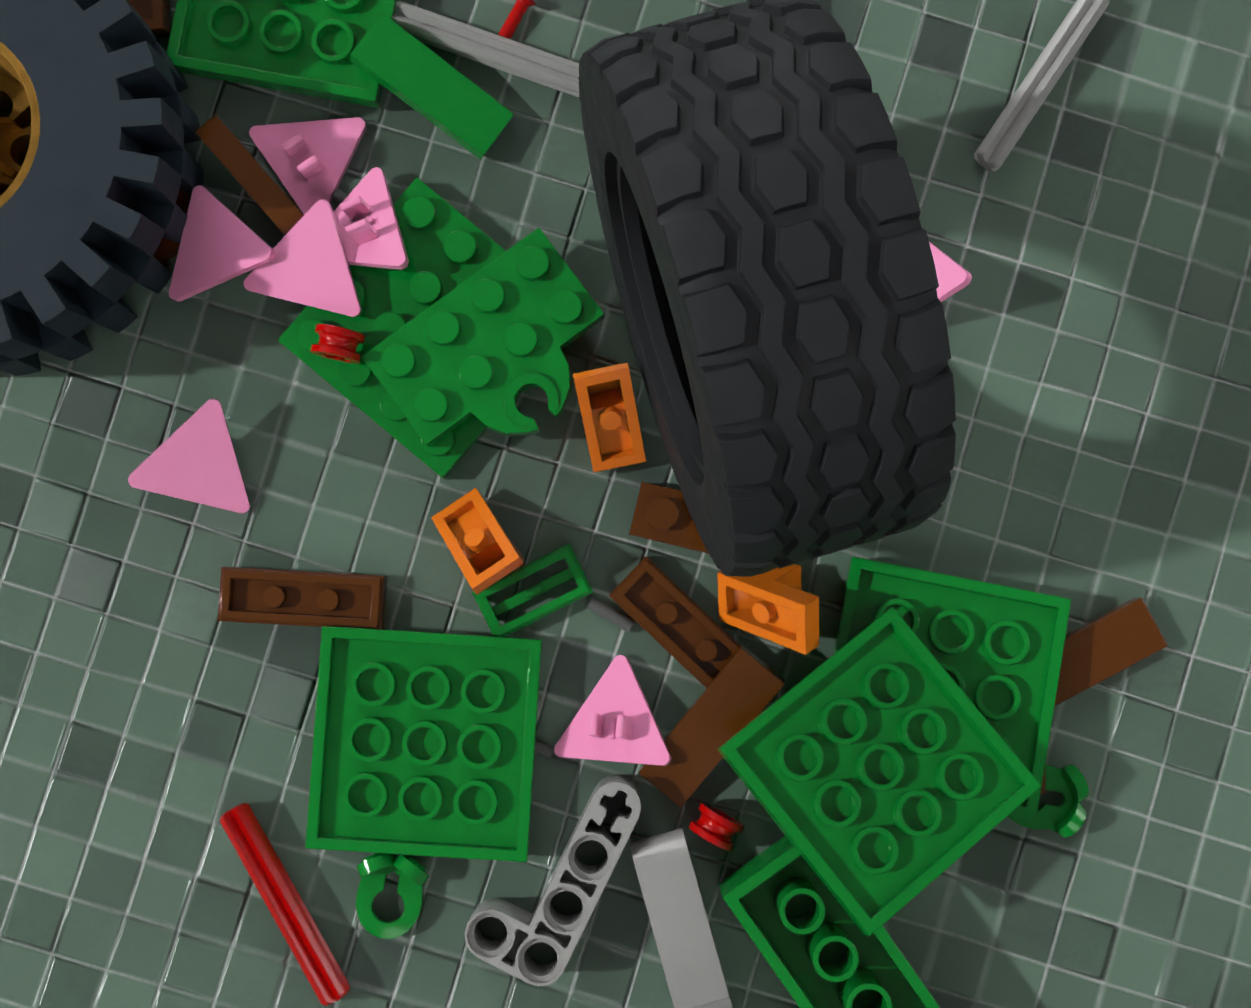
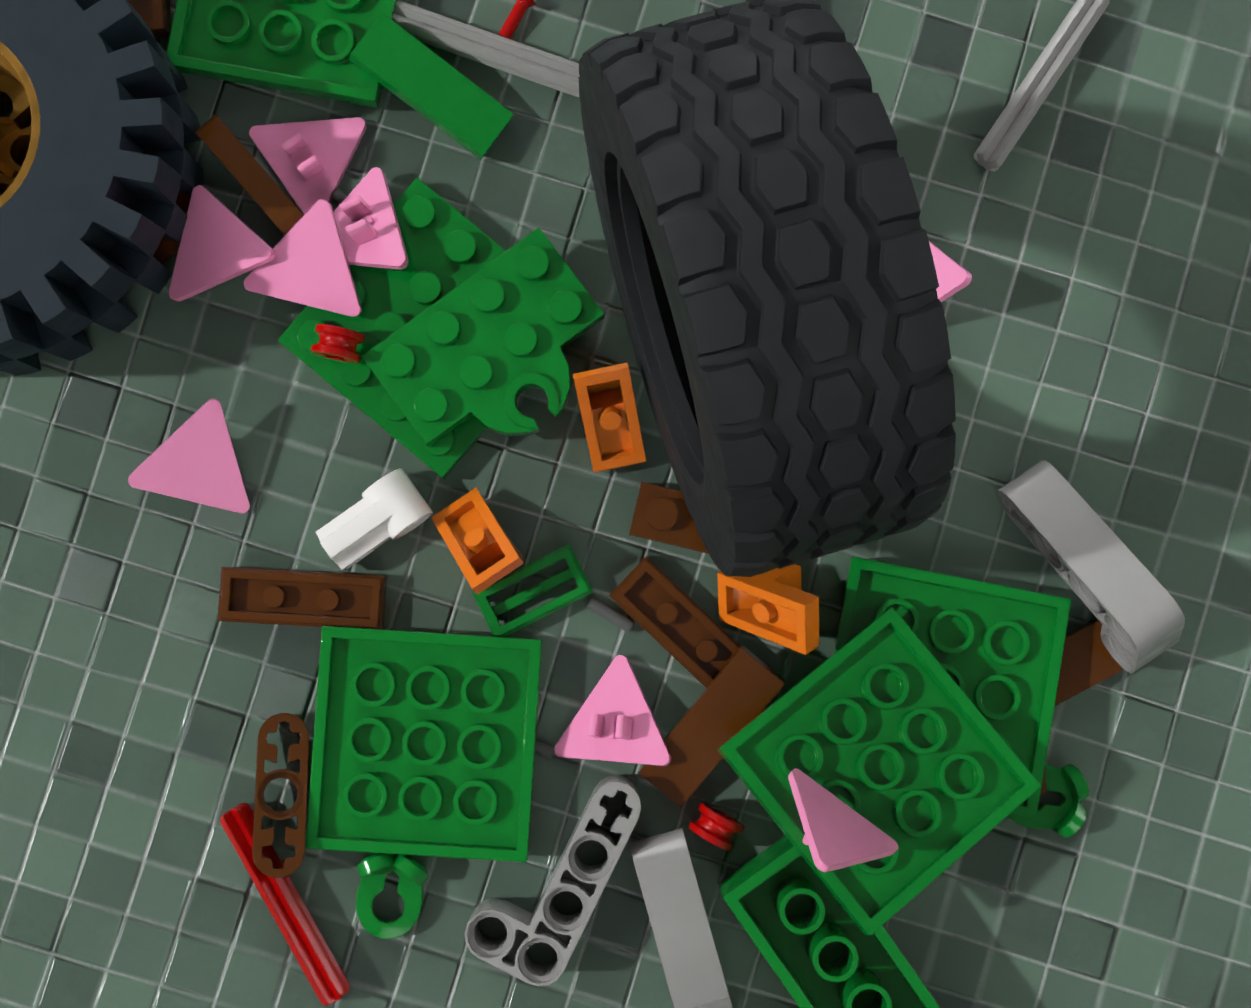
none -> reddish brown beam [252,713,309,878]
none -> white piece [315,468,433,570]
none -> bright pink piece [788,768,898,873]
none -> light grey beam [996,460,1185,674]

